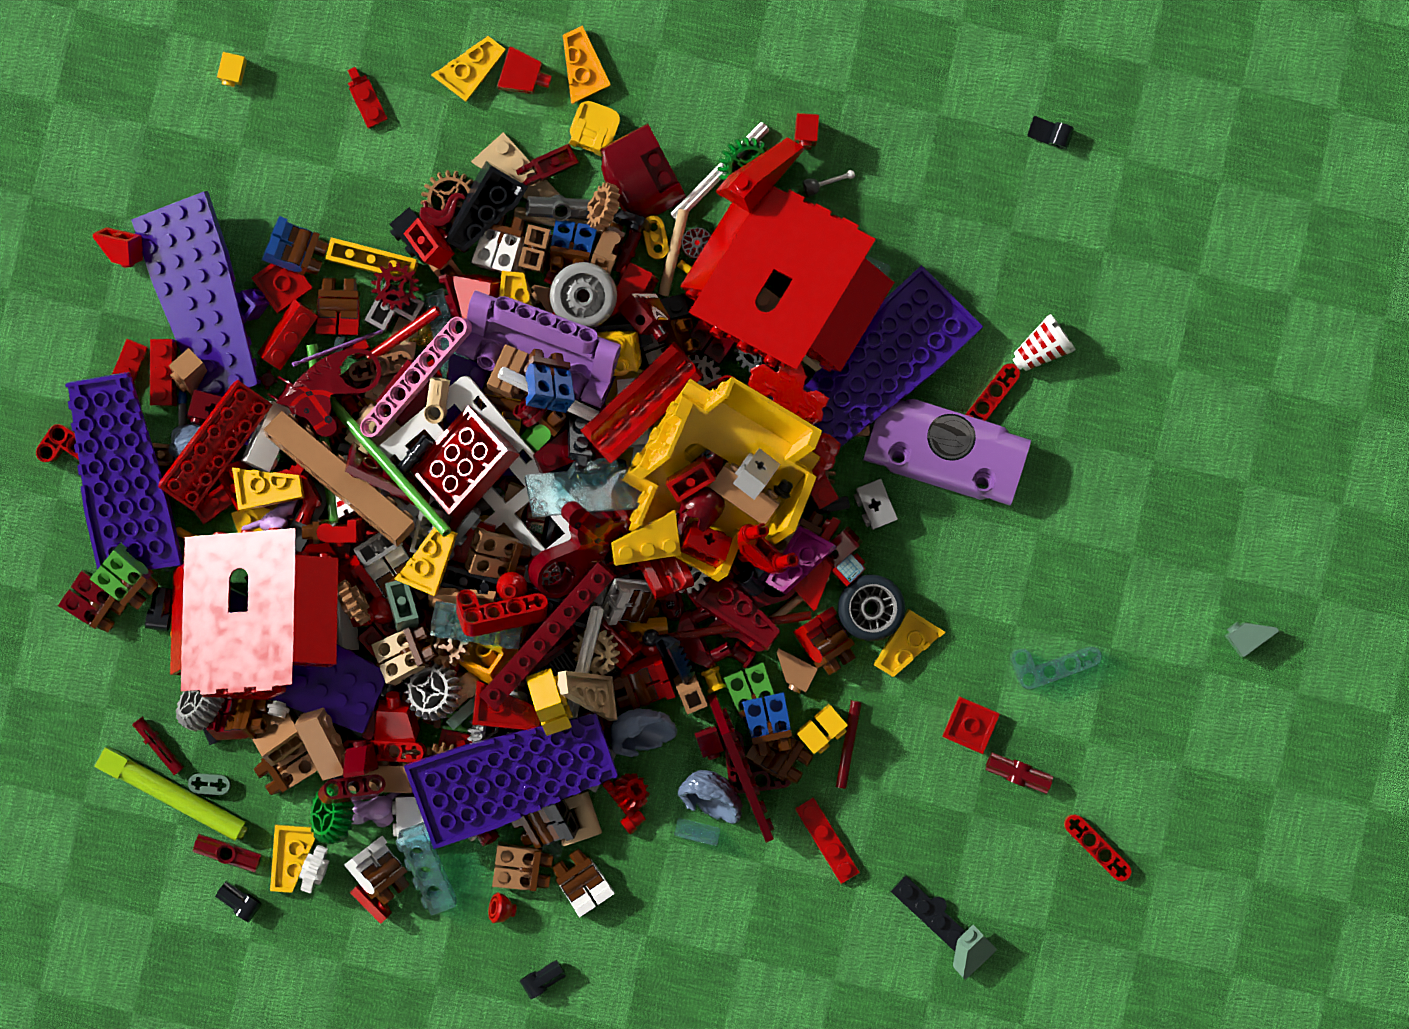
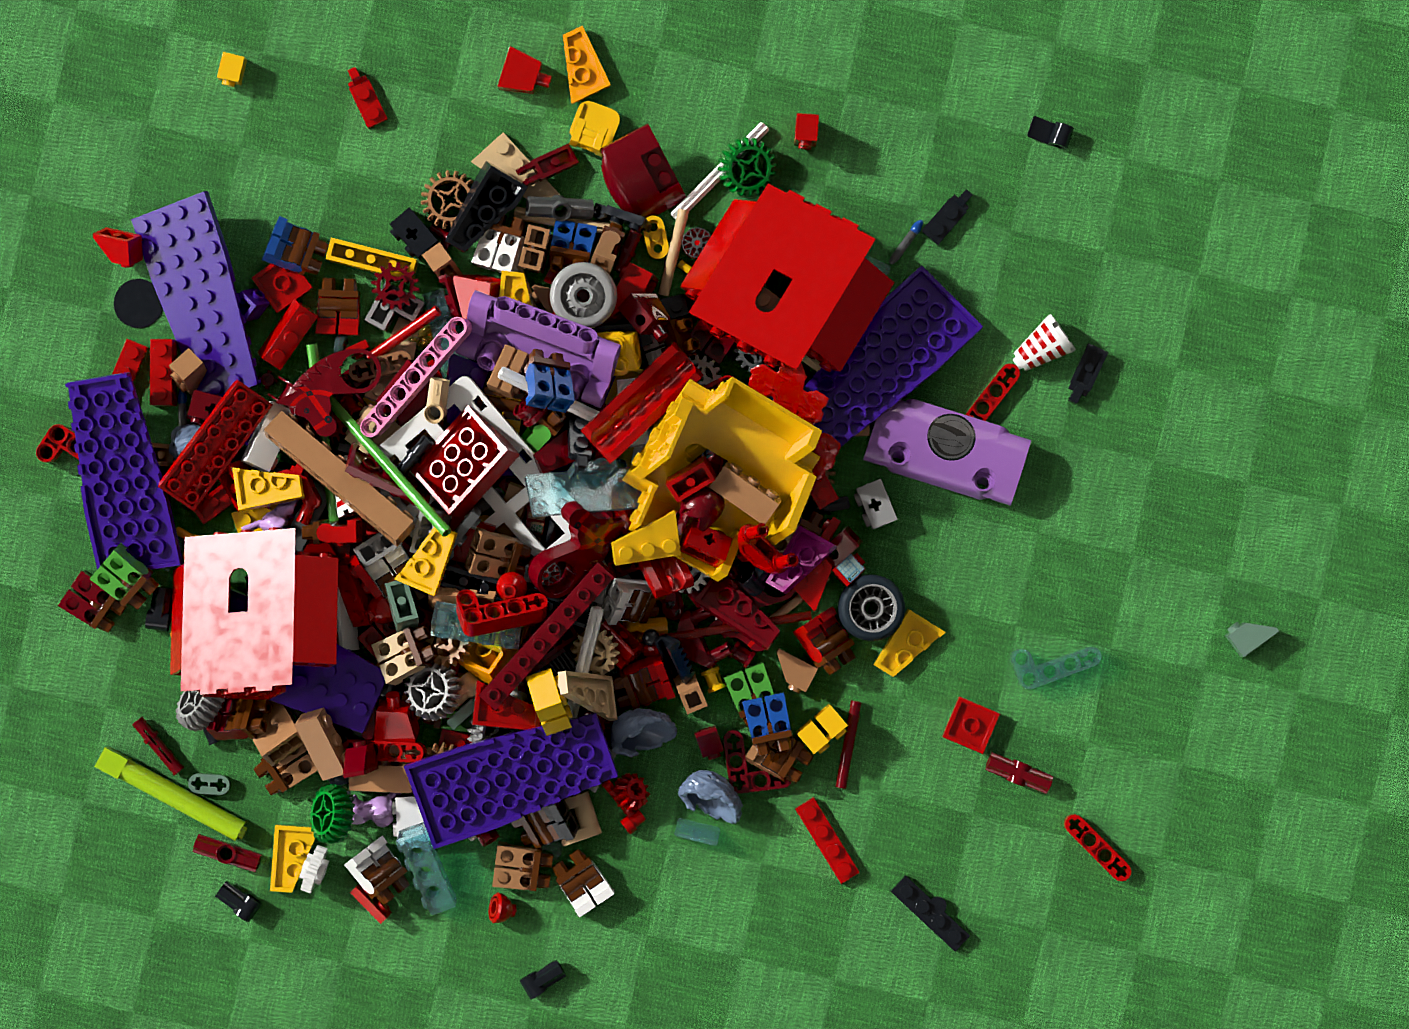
white plate [267,701,289,718] -> none
medium lavender piece [292,330,383,367] -> none
dark red beam [318,774,386,804] -> none
medium nougat gear [338,579,371,625] -> none
red brick [403,218,455,269] -> none
dark red piece [419,193,466,227] -> none
yellow wing [431,36,506,102] -> none
medium nougat gear [587,182,620,231] -> none
dark red wing [707,693,775,843] -> none
red wedge [716,137,805,213] -> none
light grey brick [733,448,781,500] -> none
black piece [773,479,793,499] -> none
hinge [802,170,855,197] -> none
sand green slope [953,925,997,980] -> none
none -> black sticker [114,279,162,328]
none -> dark grey piece [889,220,923,265]
none -> black hinge [921,189,973,246]
none -> black hinge [1068,343,1108,405]

